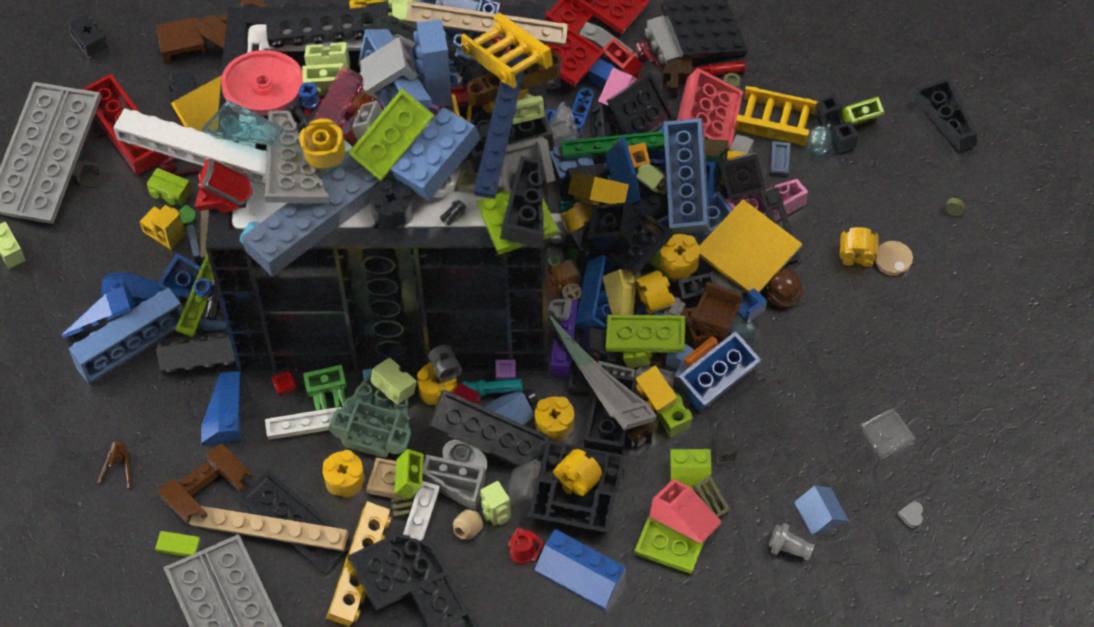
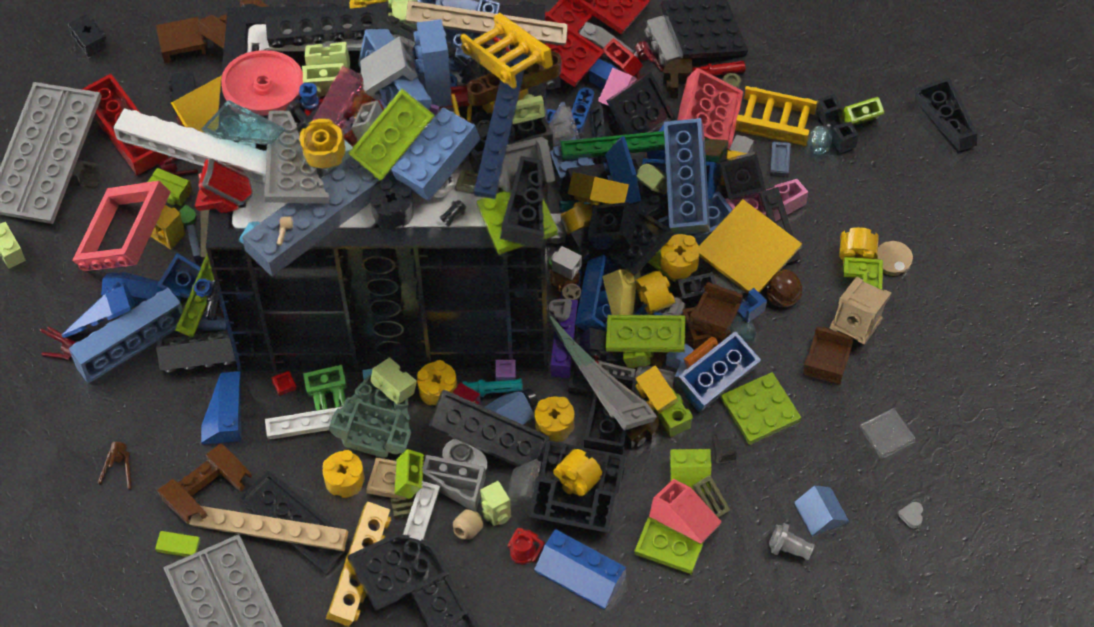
dark grey wheel [428,345,462,382] -> none
light orange brick [628,142,650,172] -> none
olive tile [945,198,965,216] -> none
none -> dark red plant [40,326,76,360]
none -> coral window [72,181,171,272]
none -> tan hand [277,217,293,246]
none -> white brick [551,246,582,280]
none -> lime plate [721,372,802,445]
none -> reddish brown panel [803,326,854,384]
none -> tan container [830,277,891,345]
none -> lime panel [843,257,883,290]

